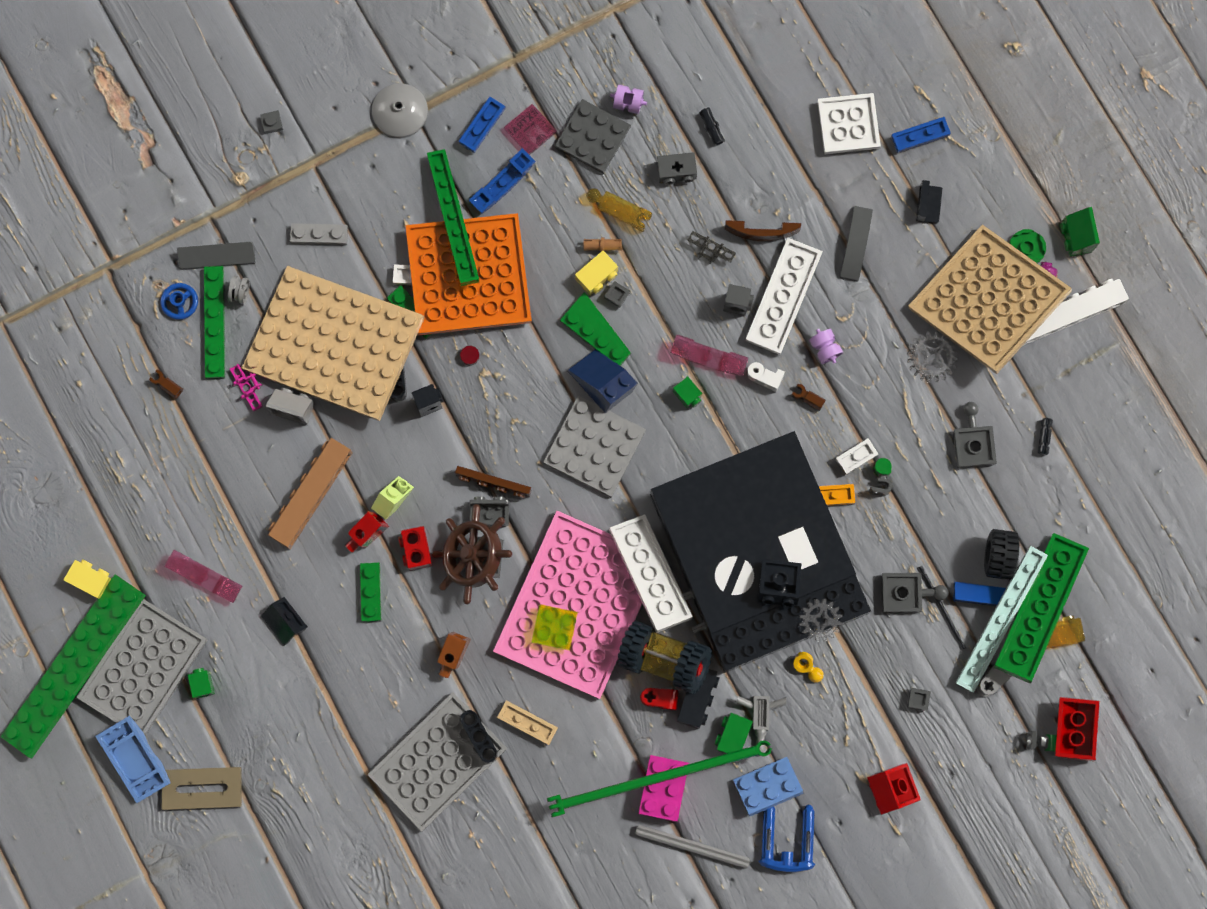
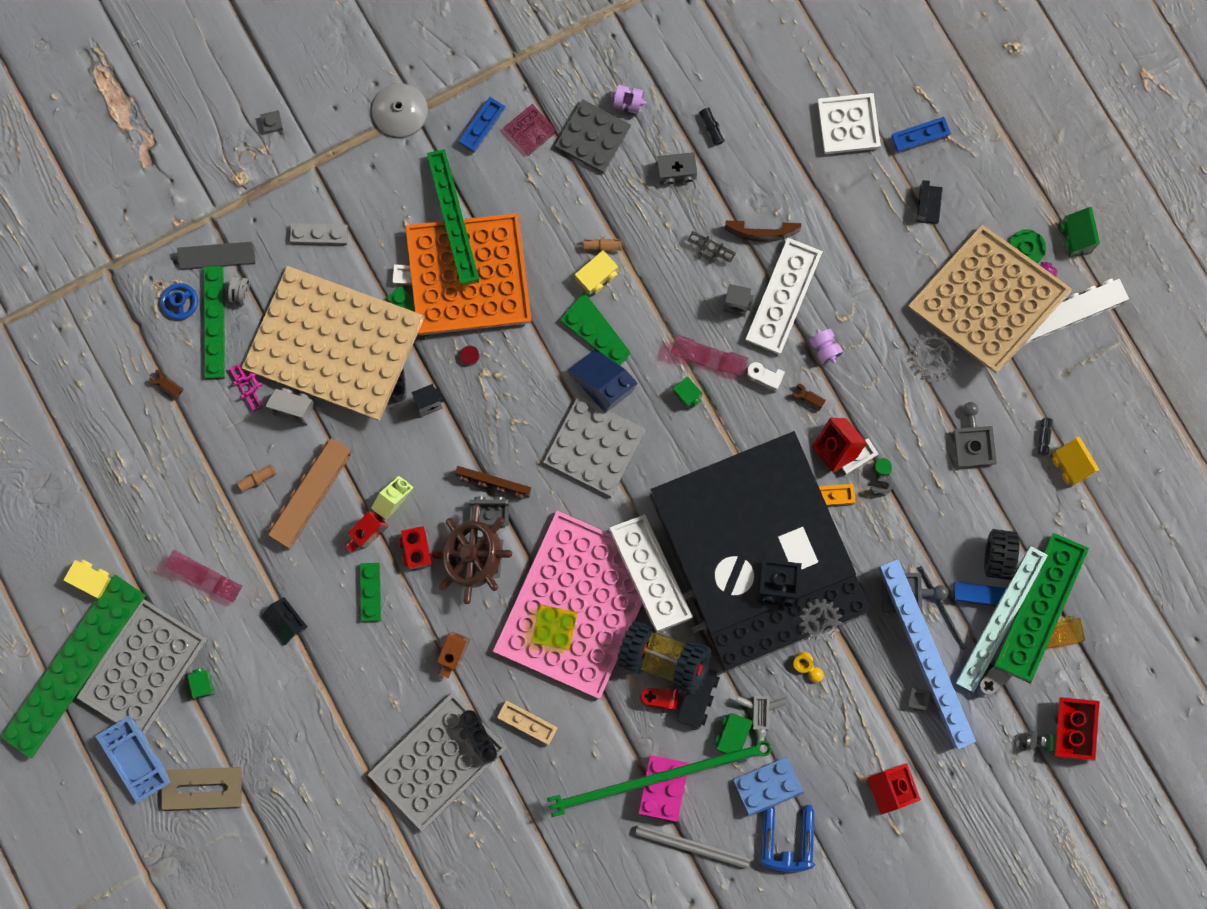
blue slope [469,148,536,214] -> none
clear yellow plate [586,188,652,232] -> none
dark grey plate [604,281,630,308] -> none
dark grey slope [840,206,873,281] -> none
none -> medium nougat pin [237,464,277,492]
none -> red slope [812,418,867,472]
none -> light blue brick [878,559,976,749]
none -> yellow slope [1051,437,1099,487]

